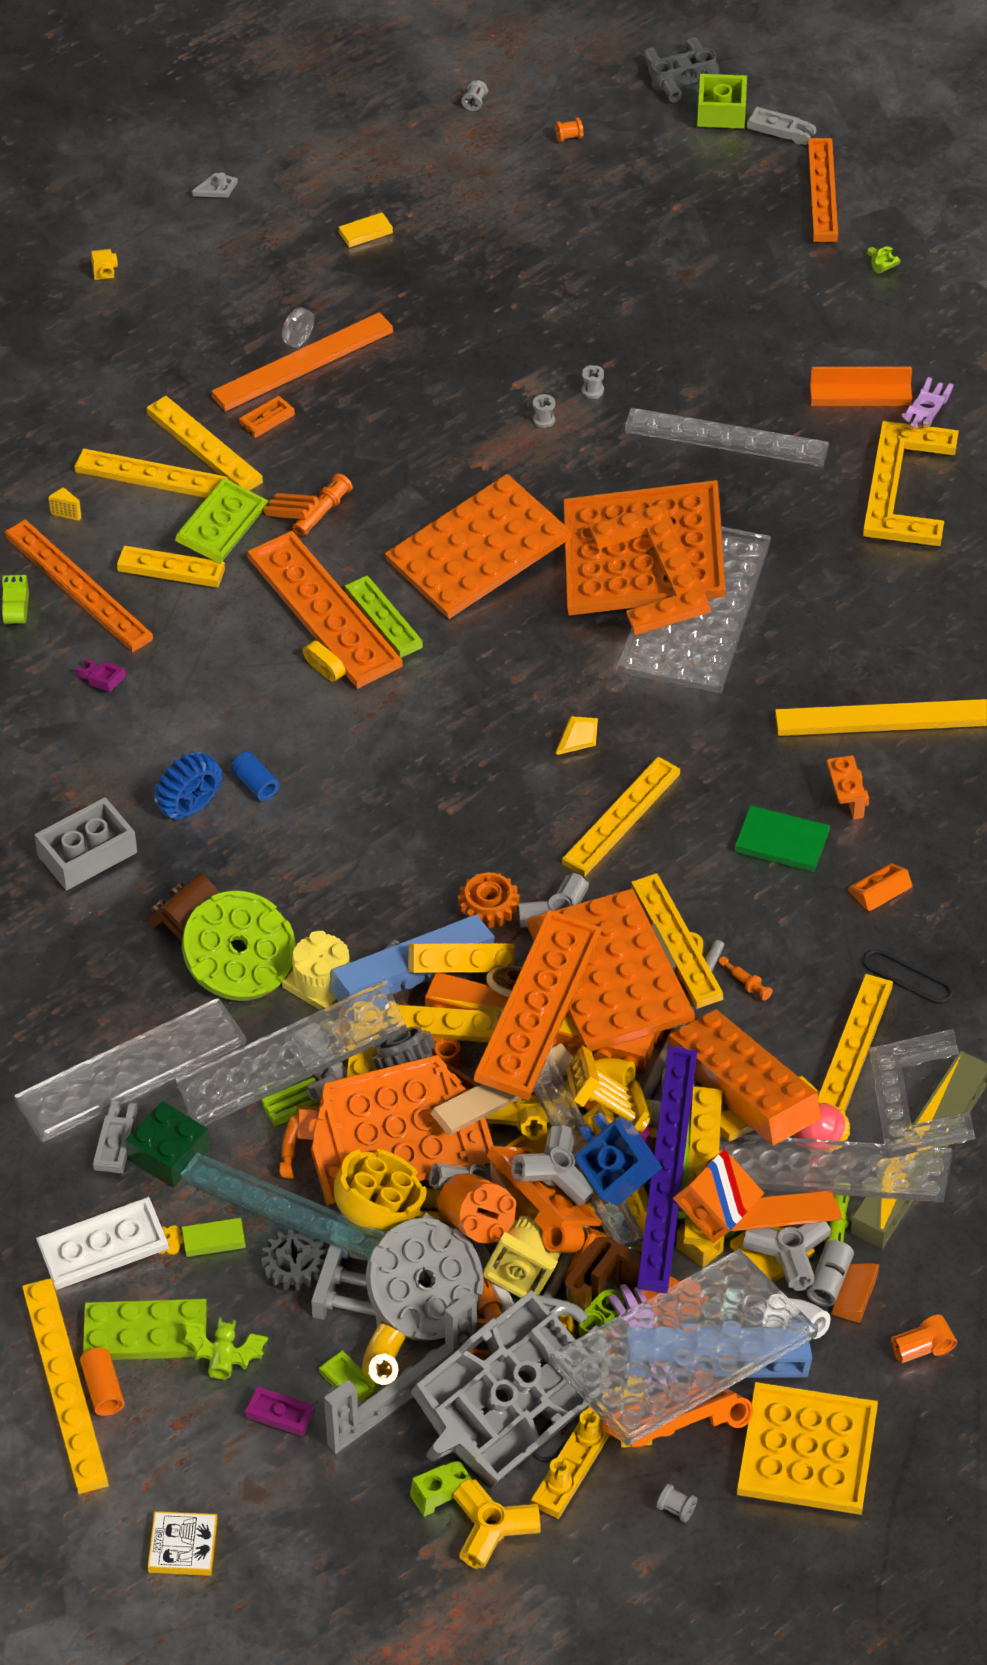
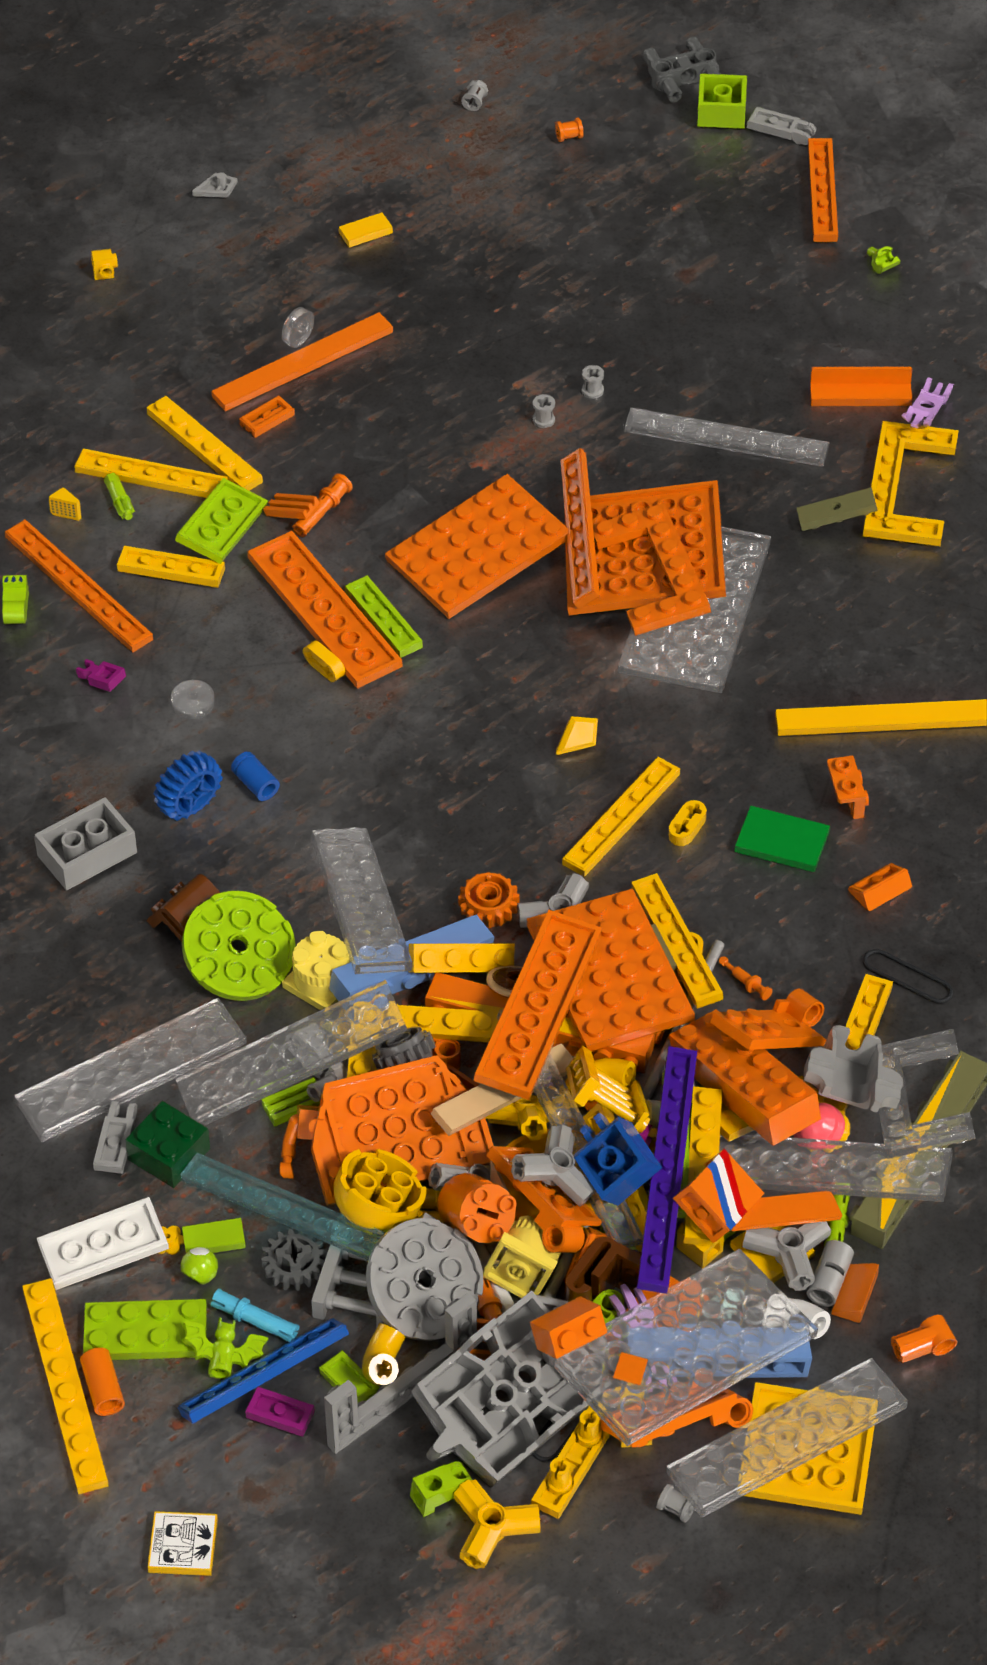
none -> lime piece [104,473,135,520]
none -> clear piece [171,680,215,719]
none -> blue tile [178,1318,349,1423]
none -> lime piece [181,1247,218,1285]
none -> medium azure pin [211,1289,300,1342]
none -> clear plate [311,827,412,974]
none -> orange brick [530,1296,607,1359]
none -> orange tile [560,448,600,609]
none -> orange sticker [613,1352,648,1385]
none -> clear plate [666,1358,908,1518]
none -> yellow beam [668,800,707,846]
none -> orange hinge [710,989,827,1050]
none -> olive tile [797,487,878,531]
none -> light grey piece [803,1025,903,1112]

